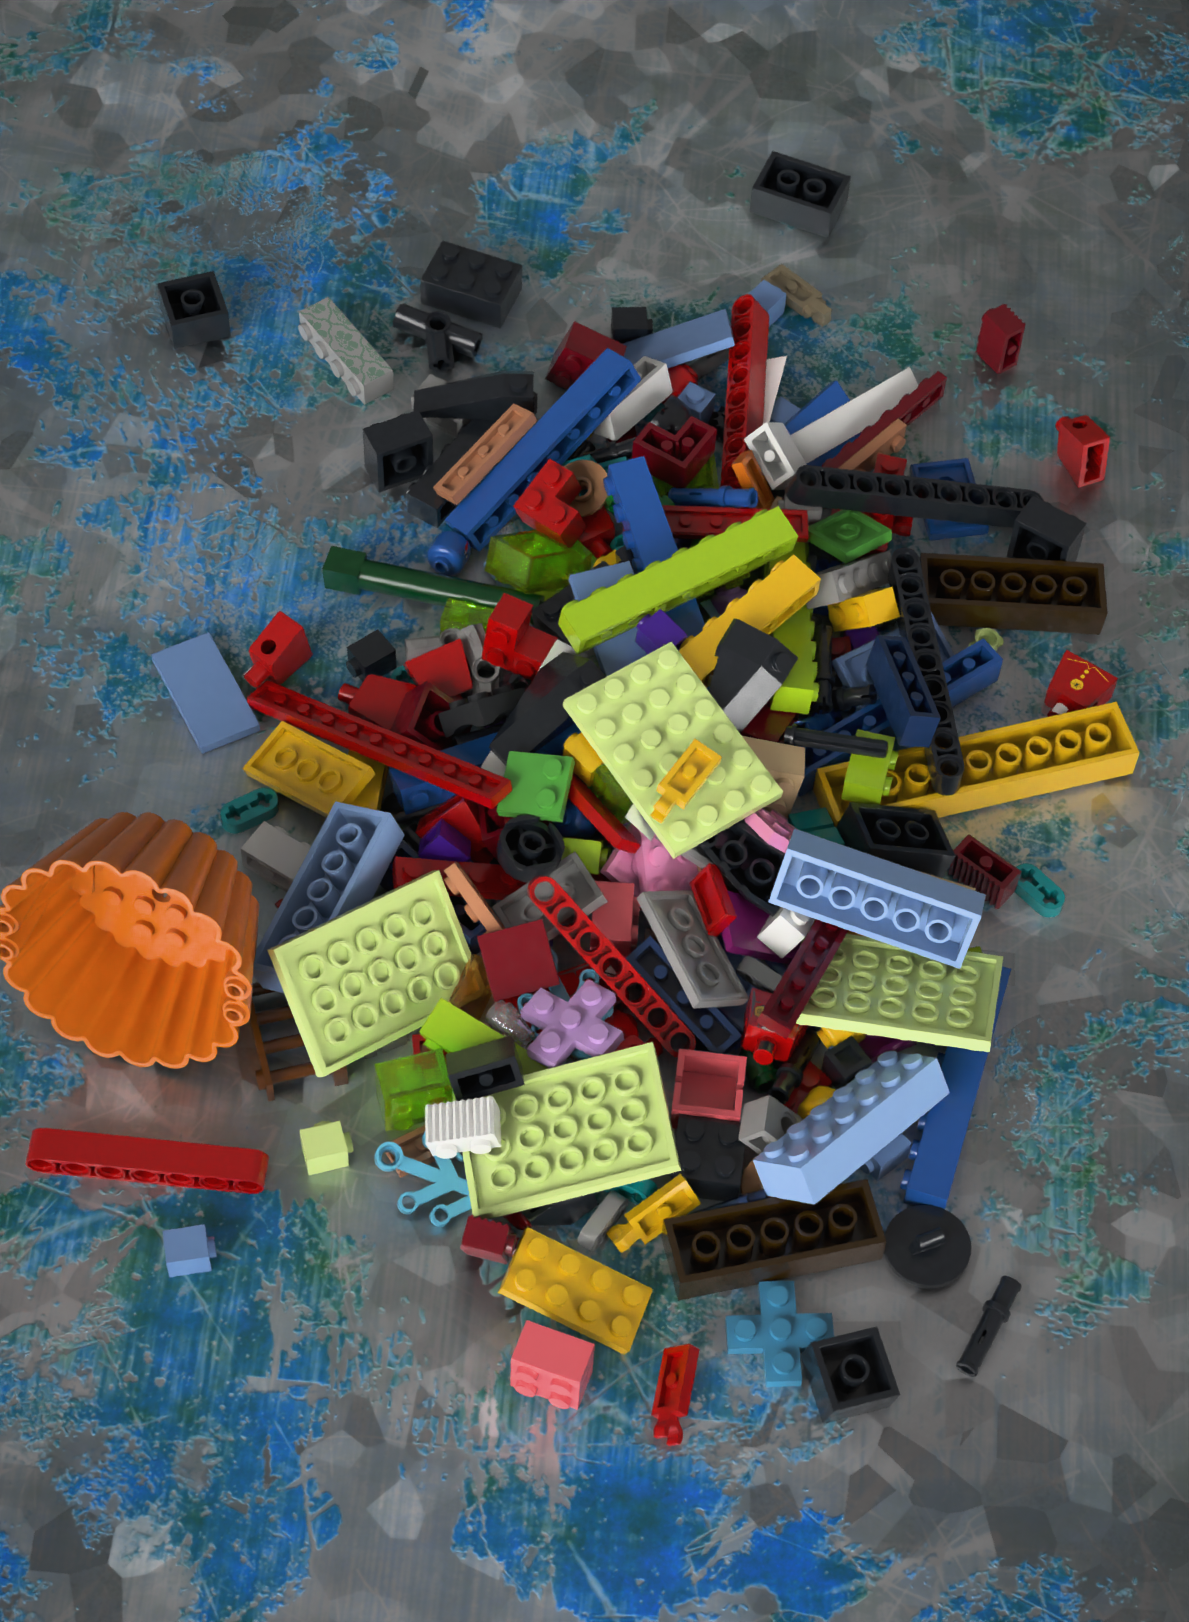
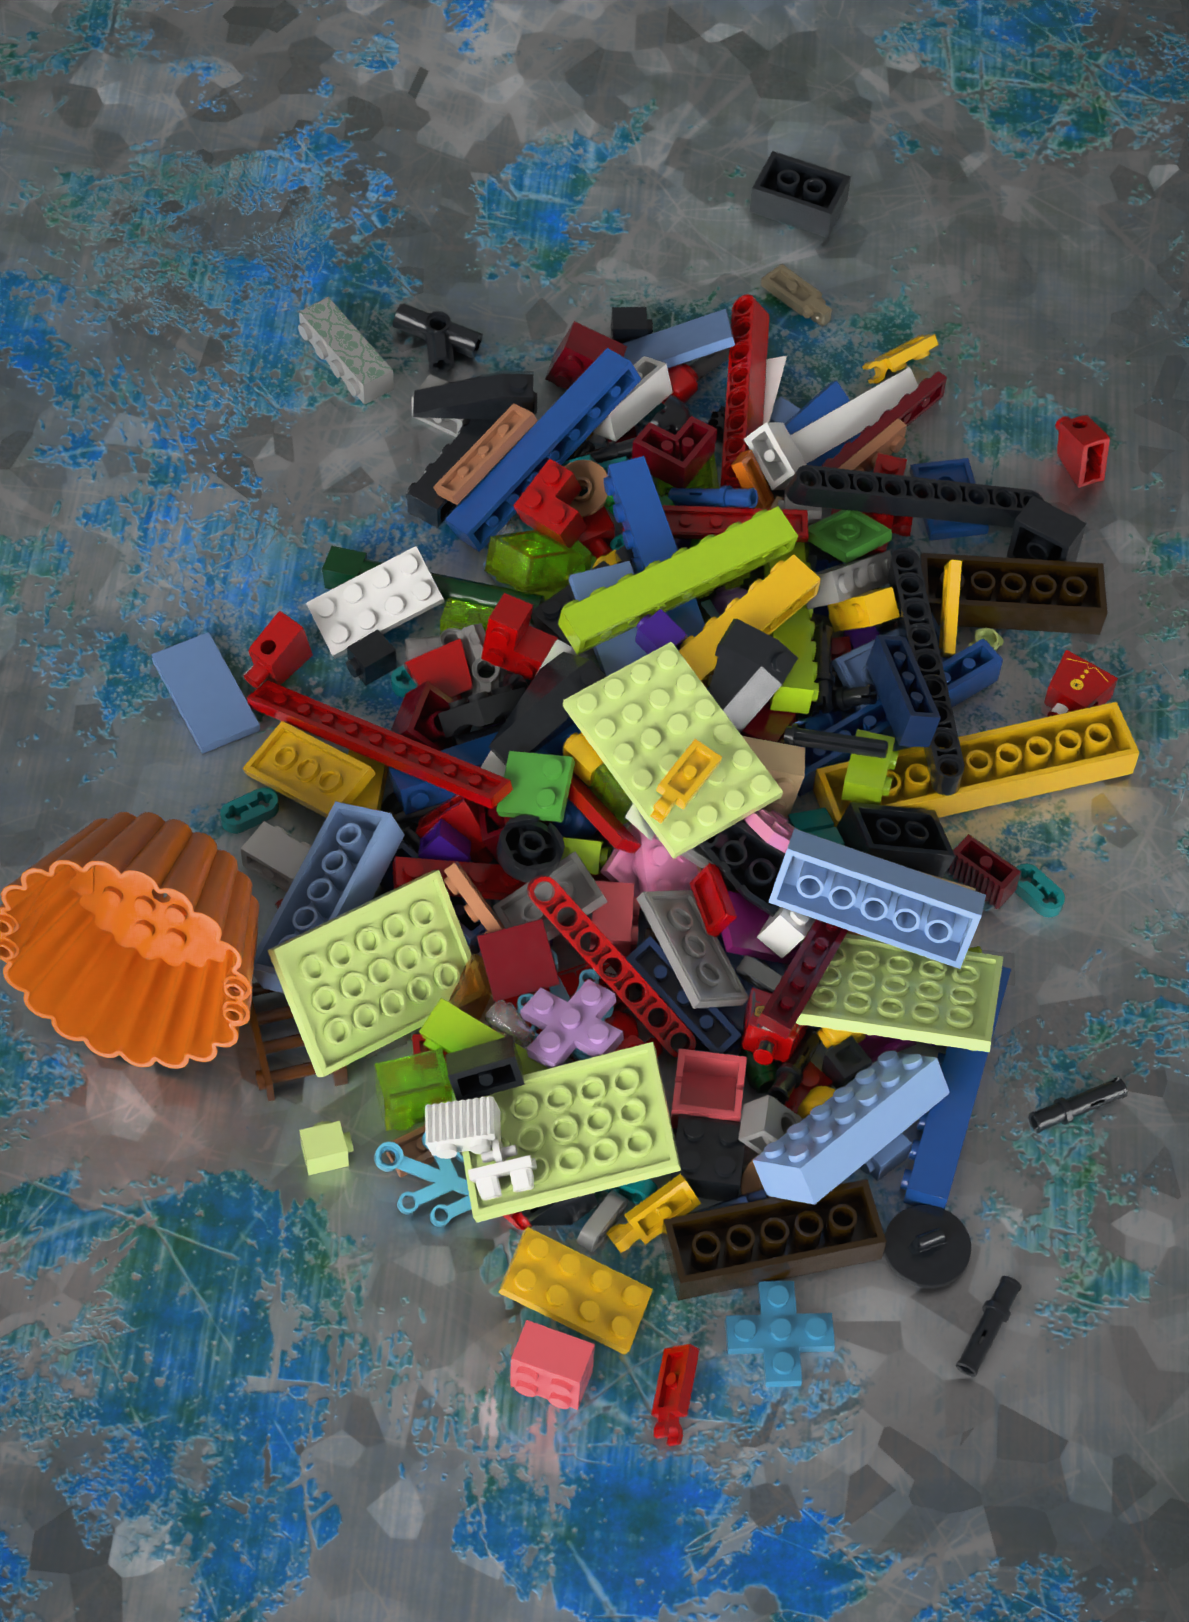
red beam [25,1128,269,1194] -> none
black brick [157,271,231,349] -> none
medium blue brick [162,1224,217,1278] -> none
red torso [338,674,417,730] -> none
black brick [363,410,433,493] -> none
black brick [420,240,522,329] -> none
blue head [427,531,472,576] -> none
dark red brick [460,1214,520,1265] -> none
medium blue brick [678,382,716,424] -> none
medium blue brick [748,280,786,327] -> none
black brick [801,1326,900,1424] -> none
dark red brick [975,304,1026,374] -> none
none -> white plate [306,546,445,659]
none -> white hips [468,1138,537,1200]
none -> yellow plate [862,334,939,384]
none -> yellow tile [939,560,962,658]
none -> black pin [1028,1077,1128,1133]

